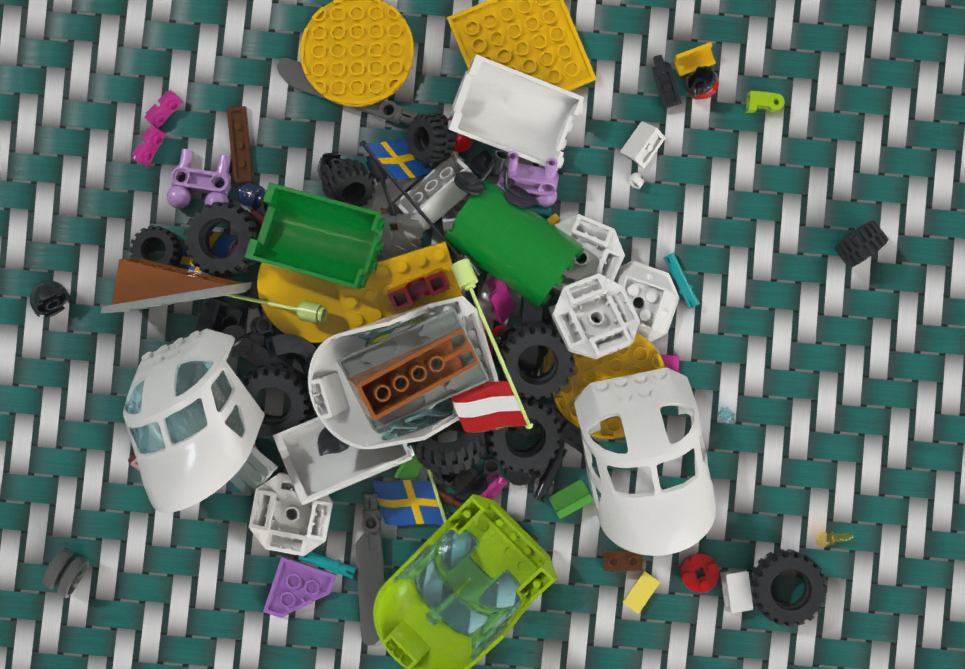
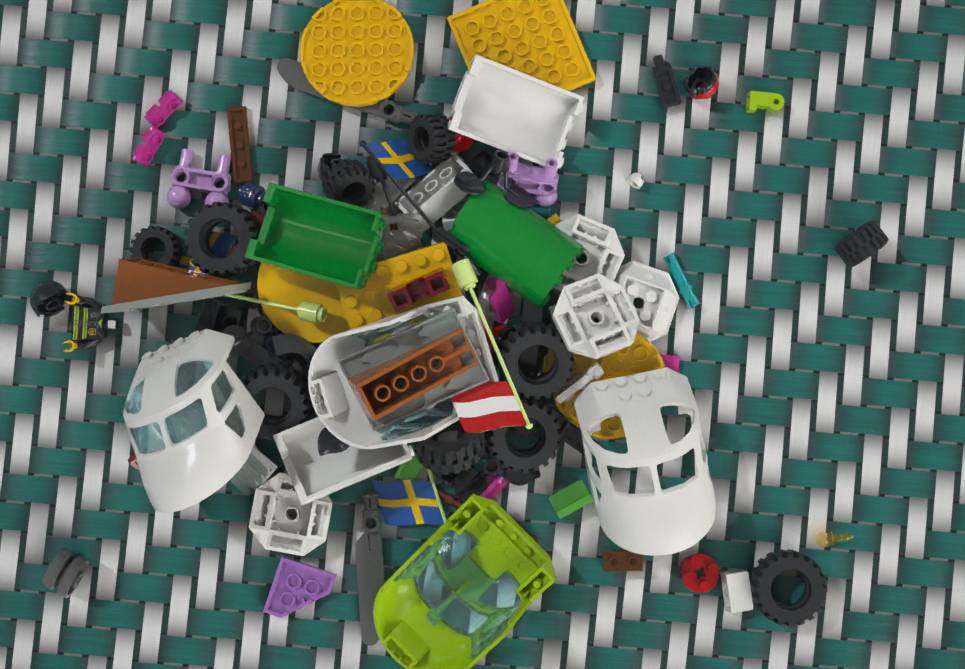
teal pin [298,551,357,579] -> none
black pin [533,447,568,503] -> none
white panel [620,121,666,168] -> none
light yellow tile [622,571,660,614] -> none
yellow panel [673,42,716,78] -> none
clear light blue plate [717,407,735,424] -> none
none -> black torso [62,293,118,353]
none -> black axle [434,226,470,256]
none -> white hinge [555,362,604,404]

